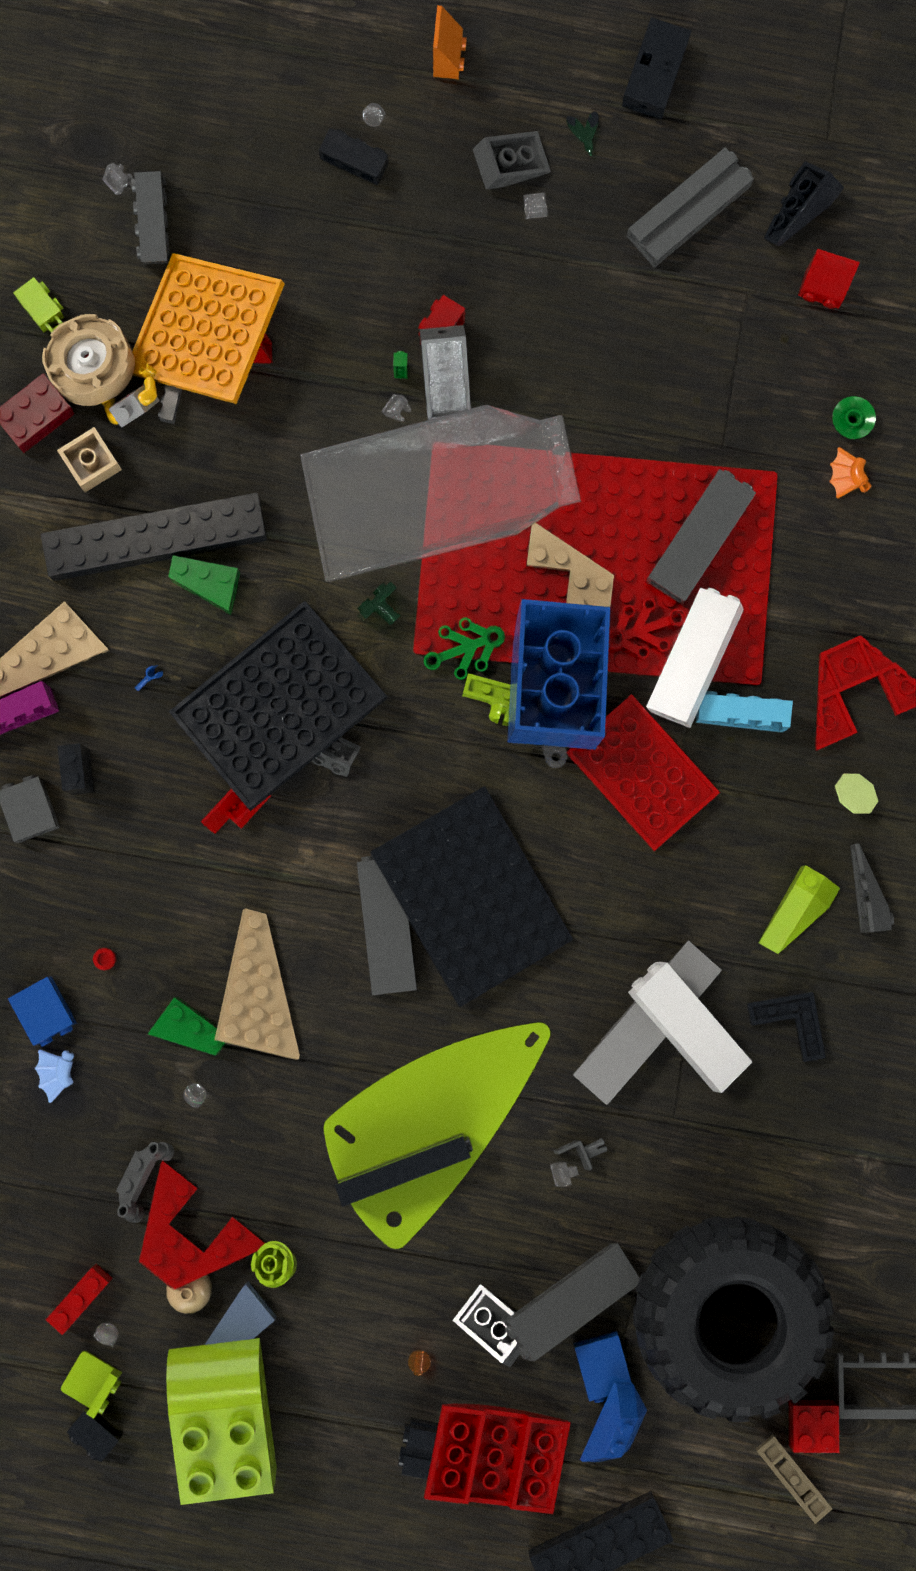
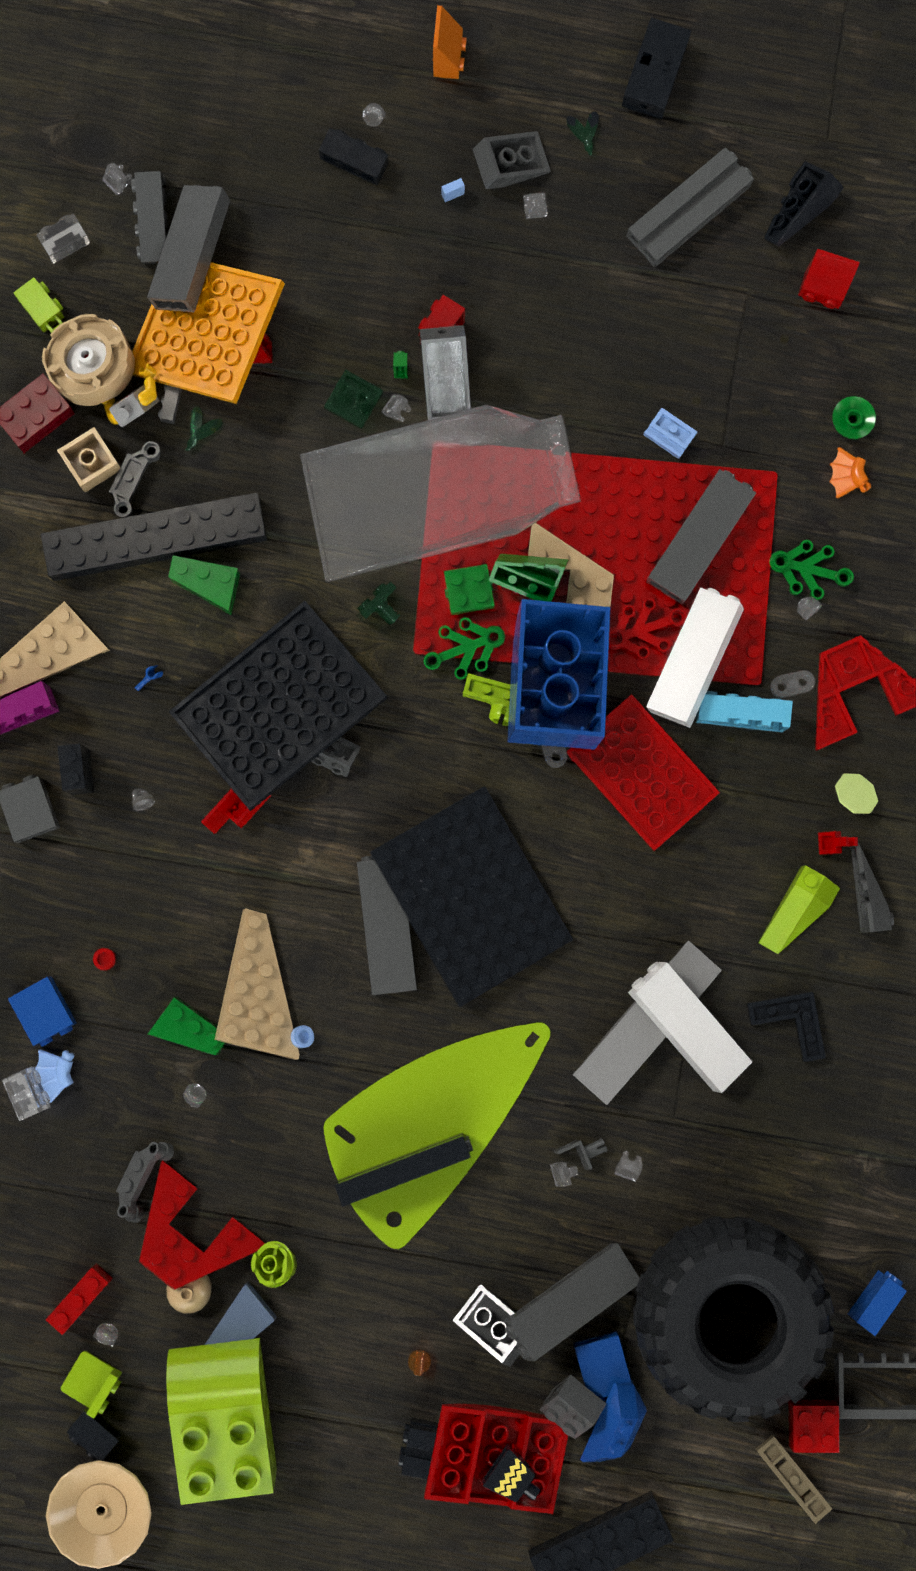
none -> clear brick [2,1066,51,1121]
none -> brick [36,213,90,264]
none -> tan dish [46,1460,152,1569]
none -> dark grey plate [109,441,161,518]
none -> clear tile [131,788,155,811]
none -> dark grey brick [147,185,230,312]
none -> clear green piece [186,406,223,451]
none -> light blue tile [291,1025,314,1048]
none -> clear green plate [324,369,383,429]
none -> light blue tile [441,178,465,202]
none -> green plate [444,564,494,615]
none -> black torso [482,1443,540,1502]
none -> green wedge [488,554,569,602]
none -> dark grey brick [539,1375,606,1439]
none -> clear tile [614,1151,643,1181]
none -> light blue plate [643,408,697,459]
none -> green plant [769,540,854,601]
none -> clear plate [770,670,815,698]
none -> clear plate [797,596,822,621]
none -> red plate [818,831,858,855]
none -> blue brick [848,1270,907,1336]

